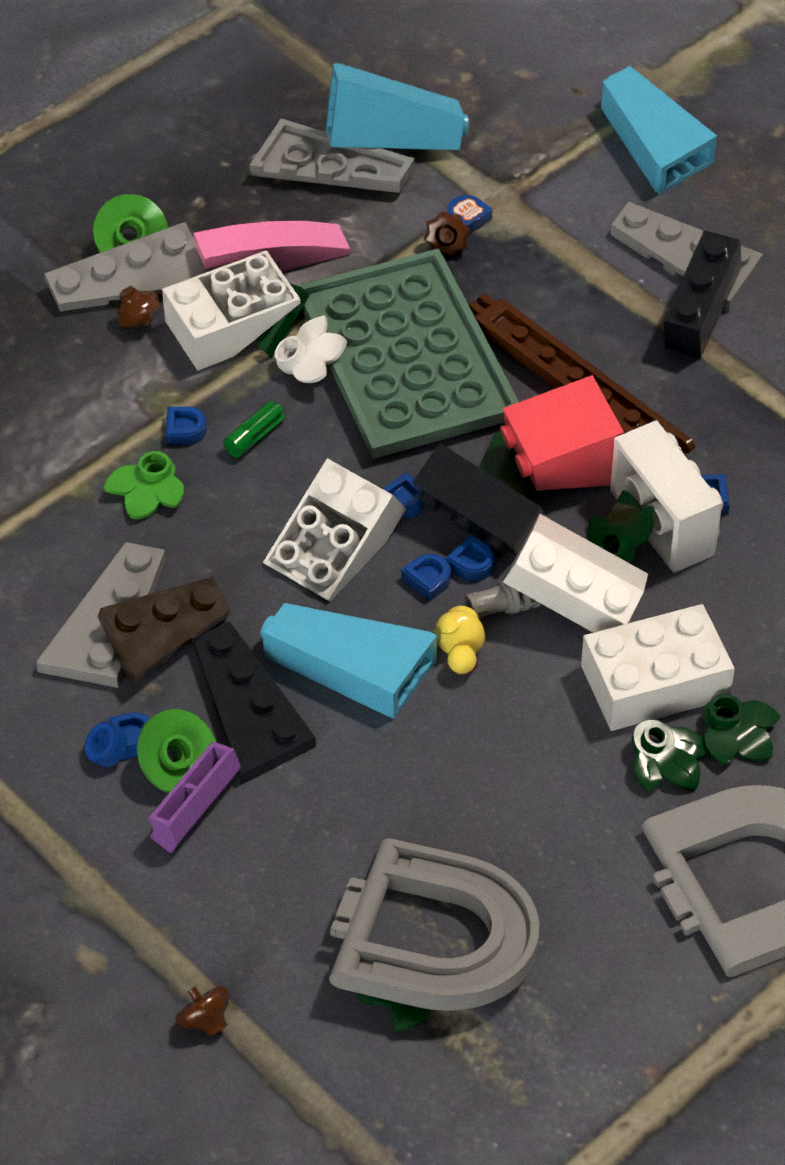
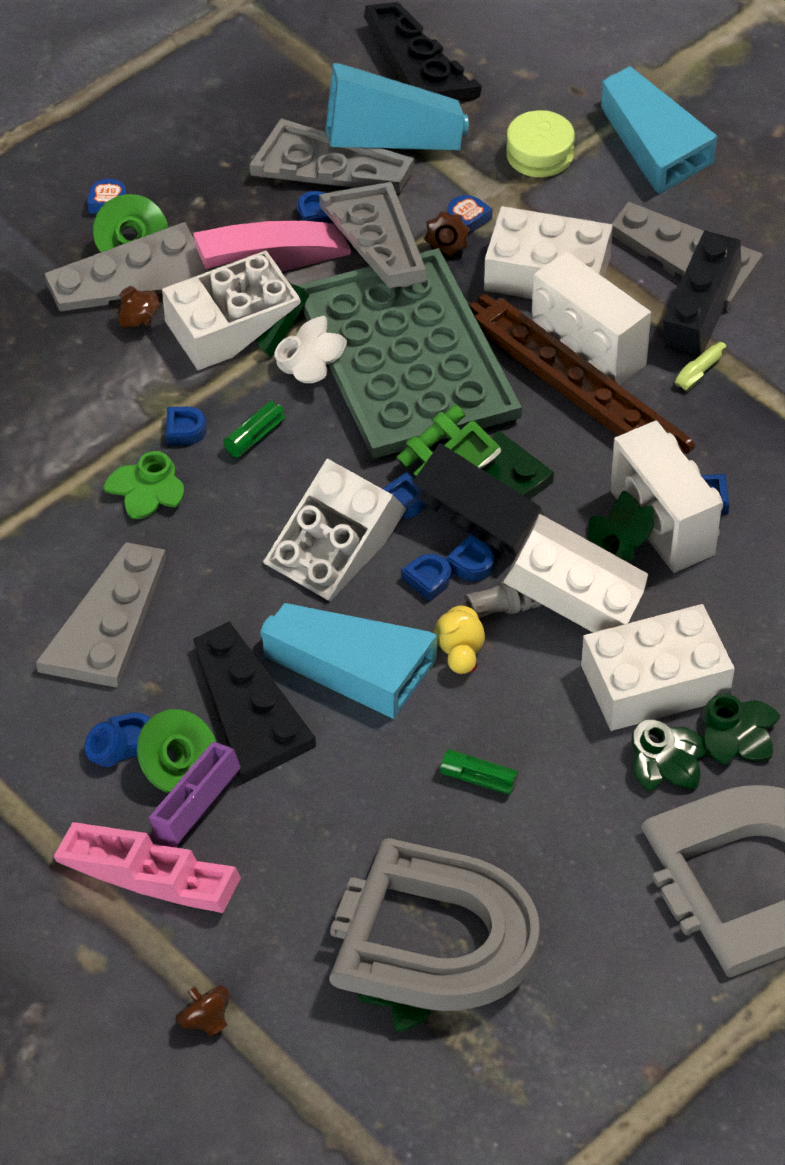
dark brown wing [98,577,230,685] -> none
coral slope [500,375,624,491] -> none
none -> bright pink slope [53,822,241,913]
none -> tile [87,179,126,213]
none -> blue tile [297,191,333,223]
none -> light grey wing [319,182,426,288]
none -> black wing [364,2,482,100]
none -> bright green plate [396,404,501,478]
none -> green piece [440,749,519,795]
none -> white brick [484,206,613,299]
none -> yellowish green head [506,110,575,178]
none -> white brick [531,251,651,385]
none -> yellowish green piece [675,342,726,392]

